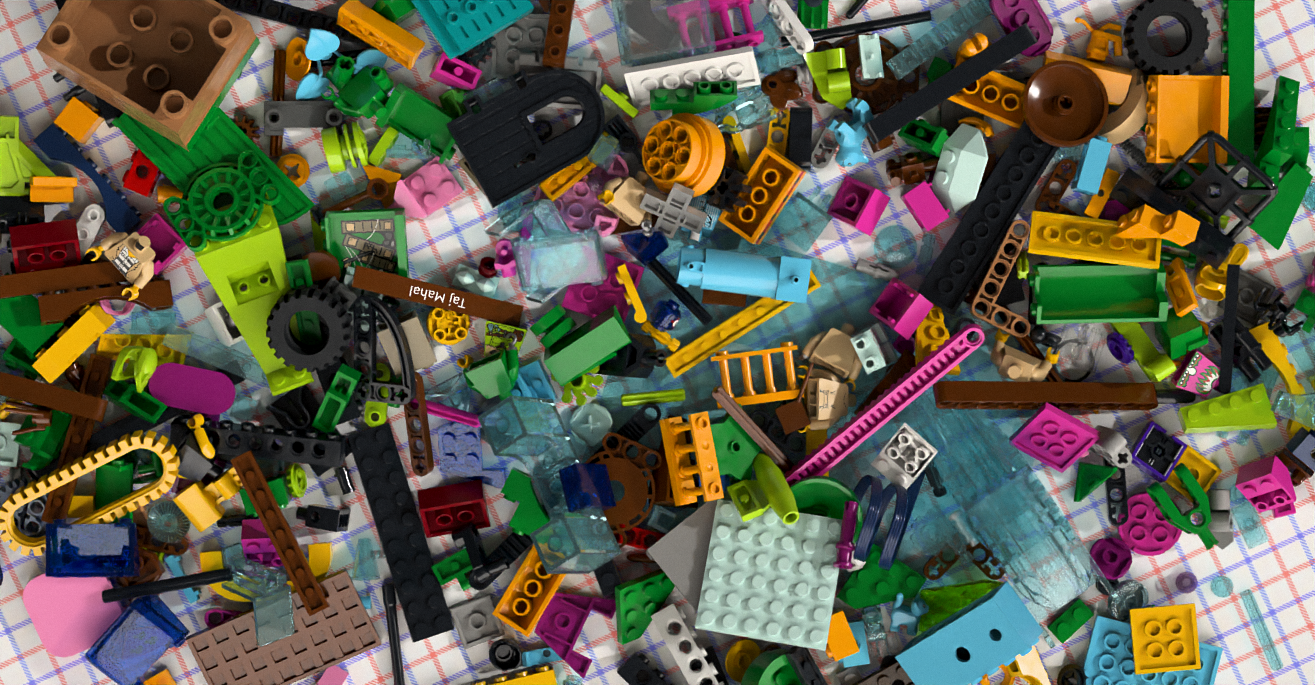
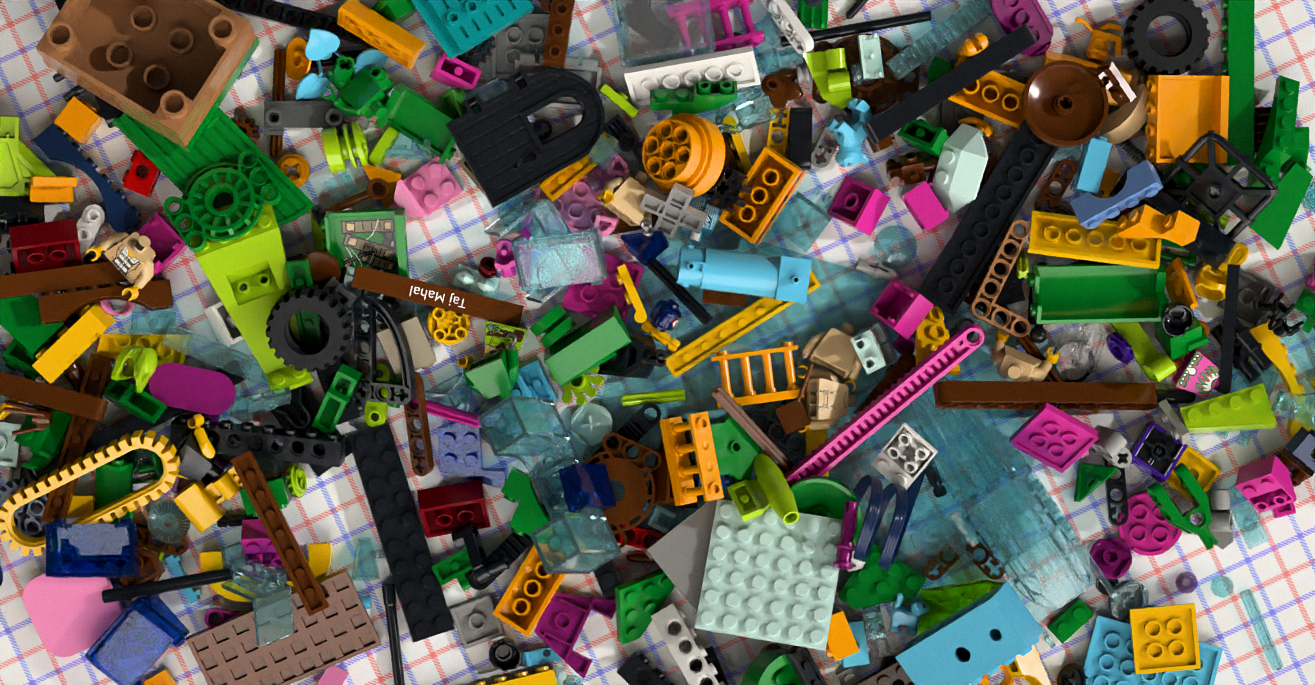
light orange cone [157,184,188,205] -> none
black torso [296,504,351,532] -> none
black pin [334,466,356,495] -> none
yellow dish [725,639,761,682] -> none
clear light blue axle [916,233,936,276] -> none
black bush [1040,332,1062,349] -> none
none -> clear light blue plate [246,387,291,413]
none -> clear light blue tile [850,63,862,86]
none -> medium blue arch [1070,160,1164,229]
none -> reddish brown plate [1094,62,1137,105]
none -> light grey plate [1158,399,1190,445]
none -> black hair [1160,301,1194,337]

